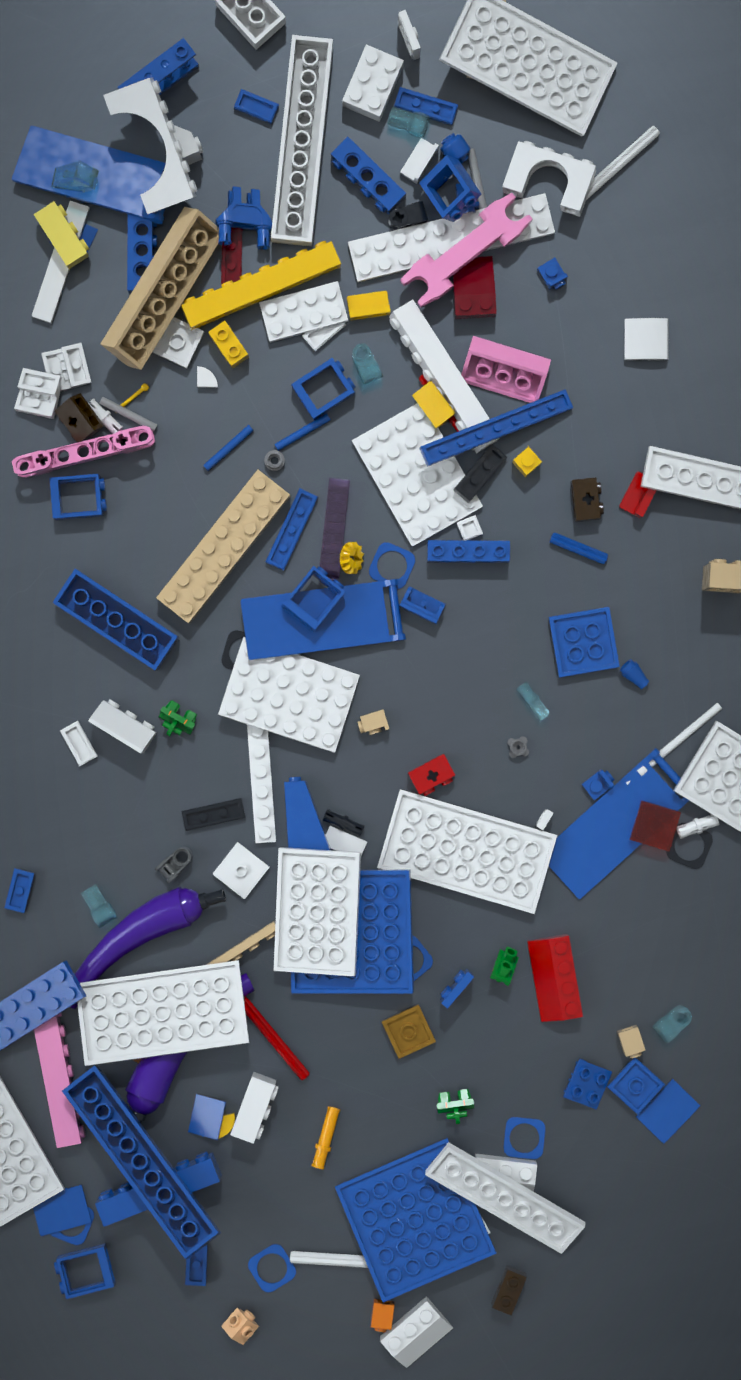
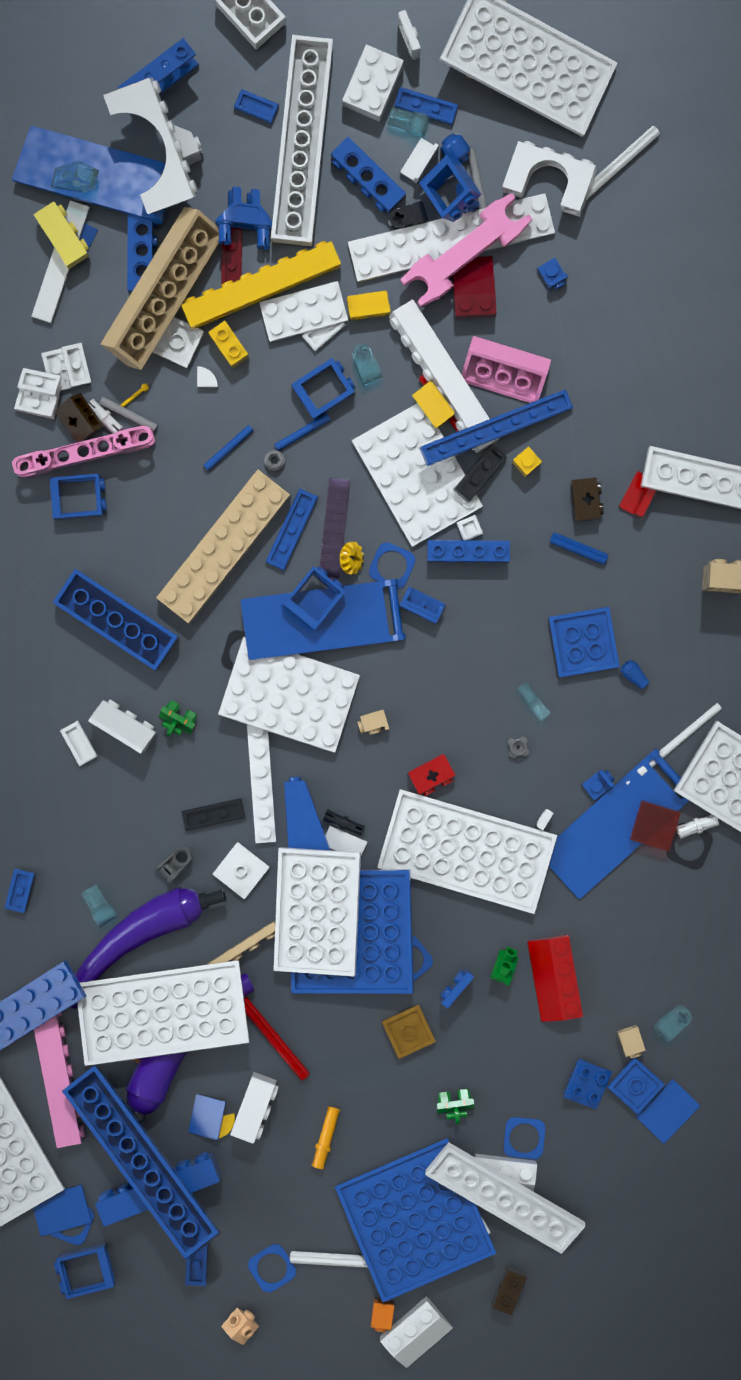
white slope [625,318,669,361] -> none

